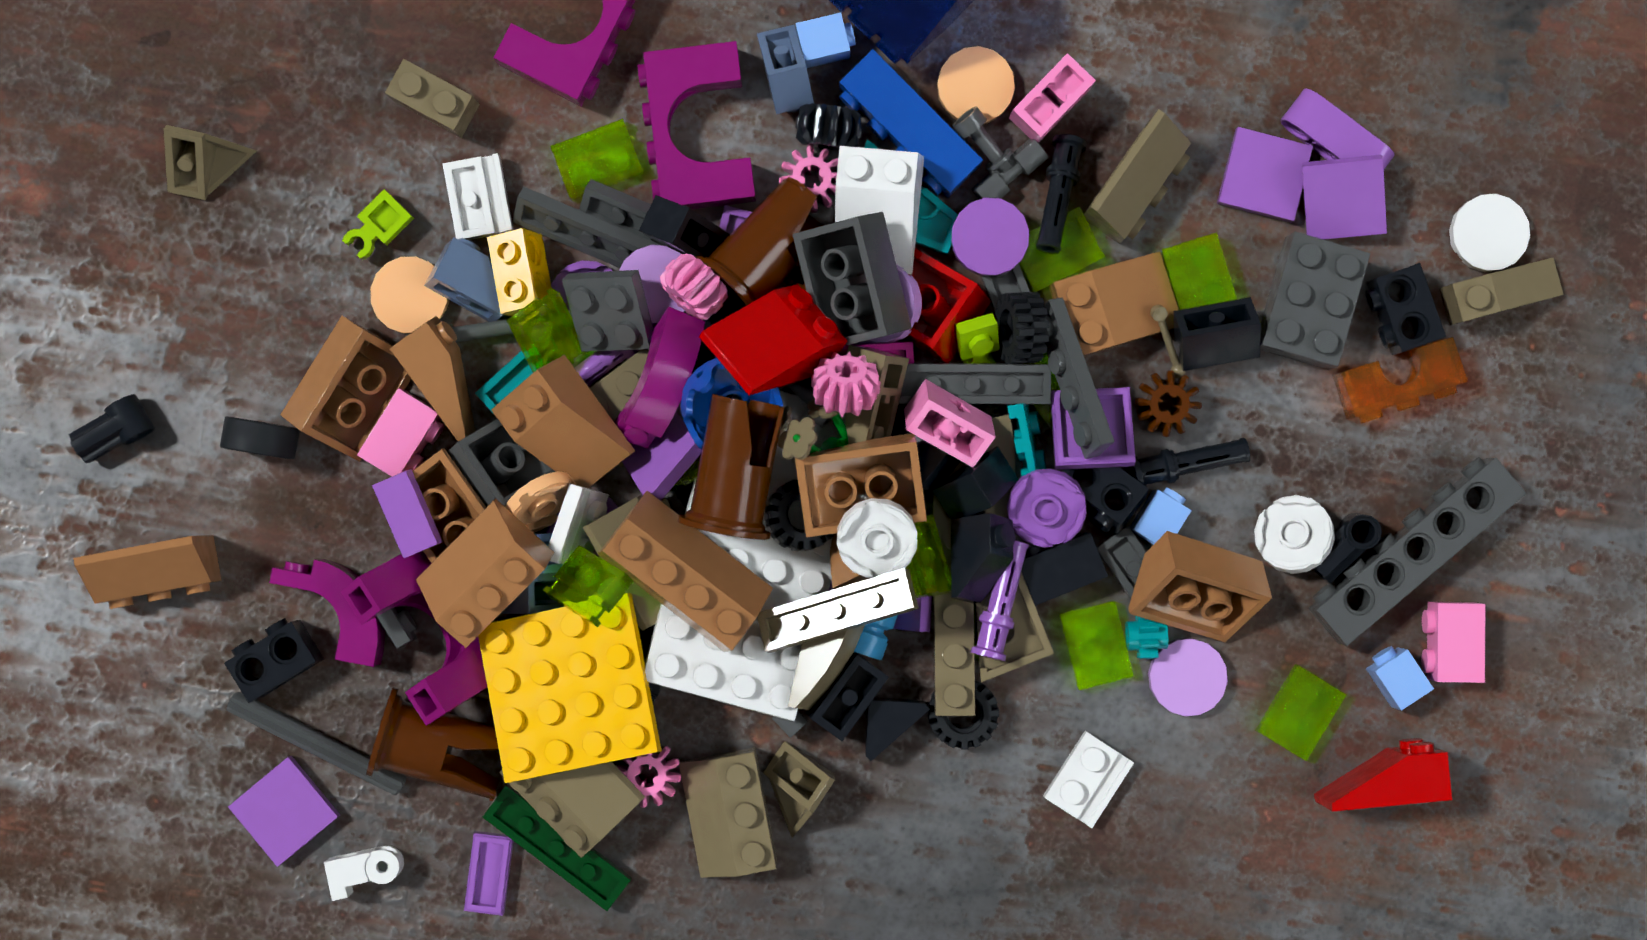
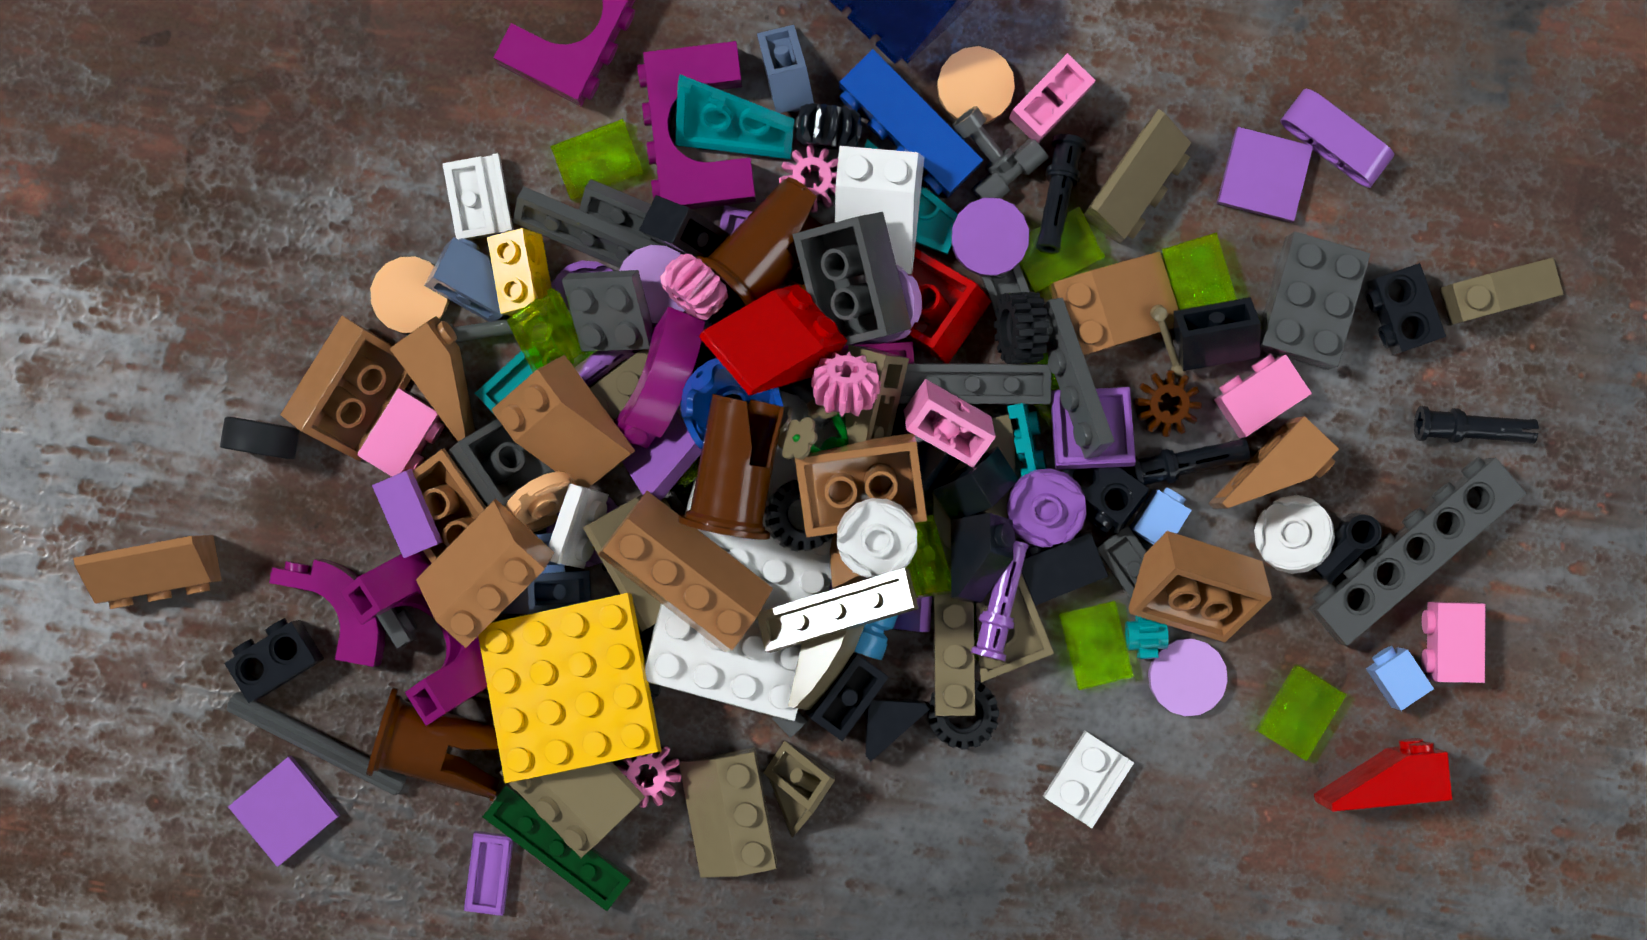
black piece [69,394,155,463] -> none
dark tan slope [163,125,257,200] -> none
white leg [324,846,404,901] -> none
lime plate [342,189,414,260] -> none
dark tan brick [385,59,480,138] -> none
clear neon green plate [543,545,634,627] -> none
light blue brick [795,12,856,68] -> none
lime plate [955,313,999,363] -> none
medium lavender tile [1302,155,1387,239] -> none
clear orange arch [1332,337,1468,423] -> none
white tile [1449,194,1530,272] -> none
none -> teal wing [675,74,795,159]
none -> medium nougat slope [1208,416,1339,509]
none -> bright pink brick [1214,354,1312,438]
none -> black pin [1414,406,1539,444]

